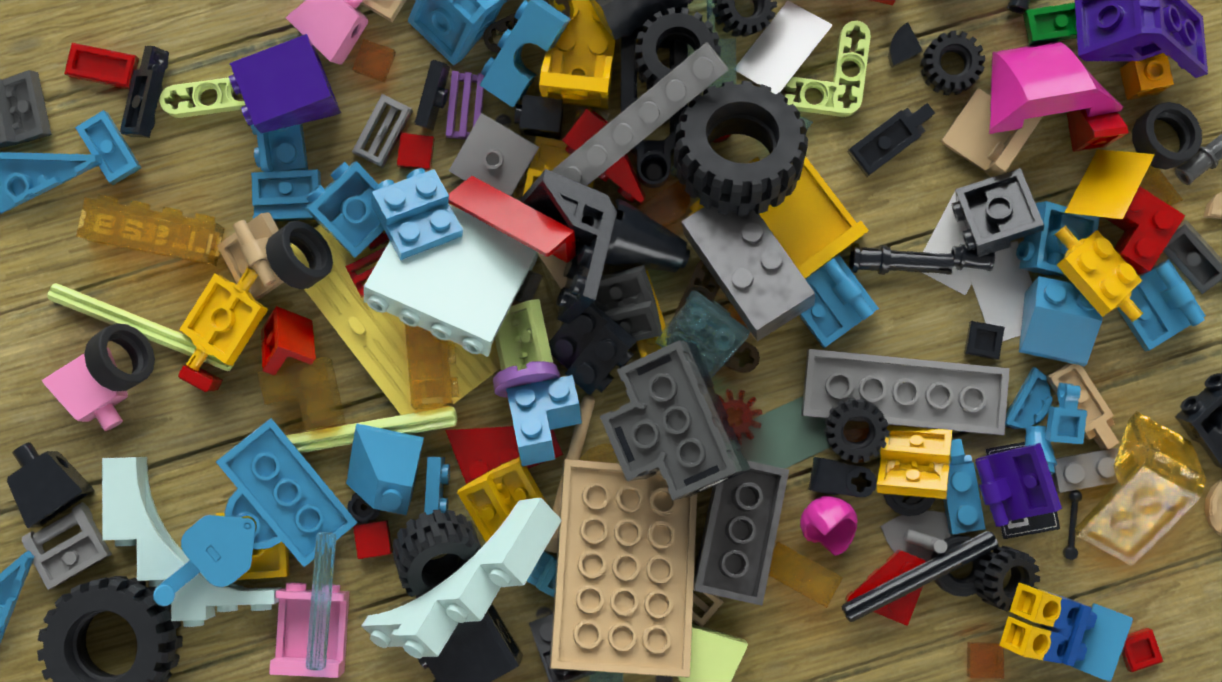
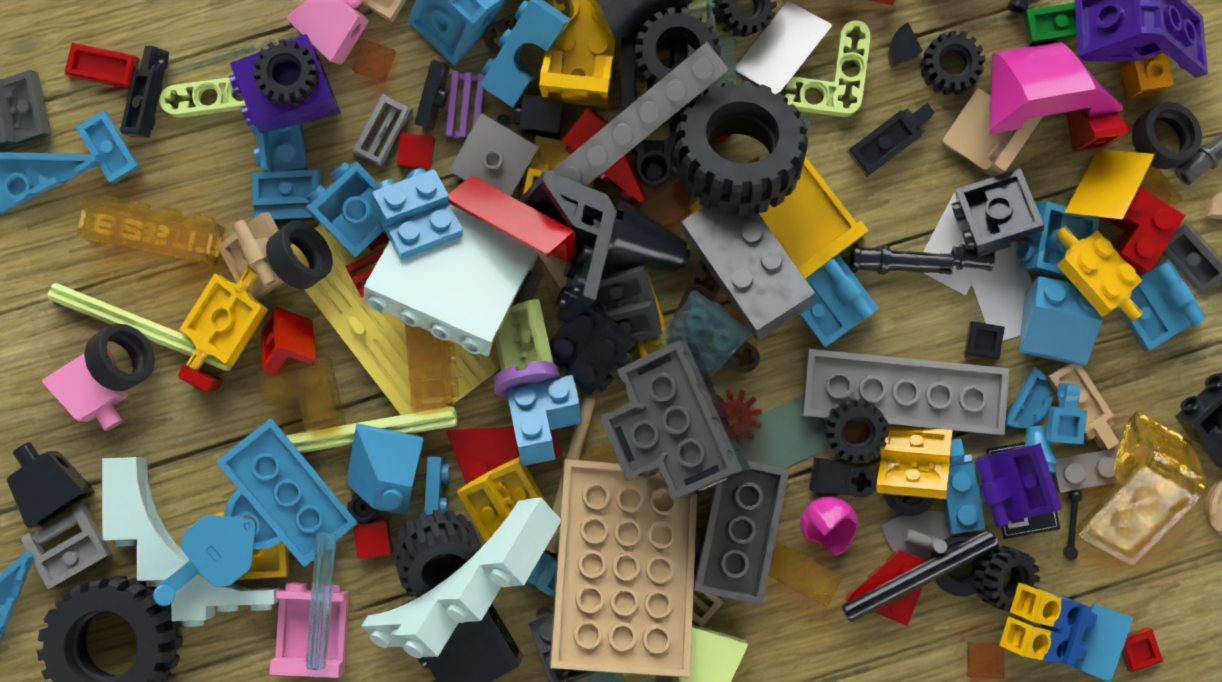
none -> black tyre [253,39,320,108]

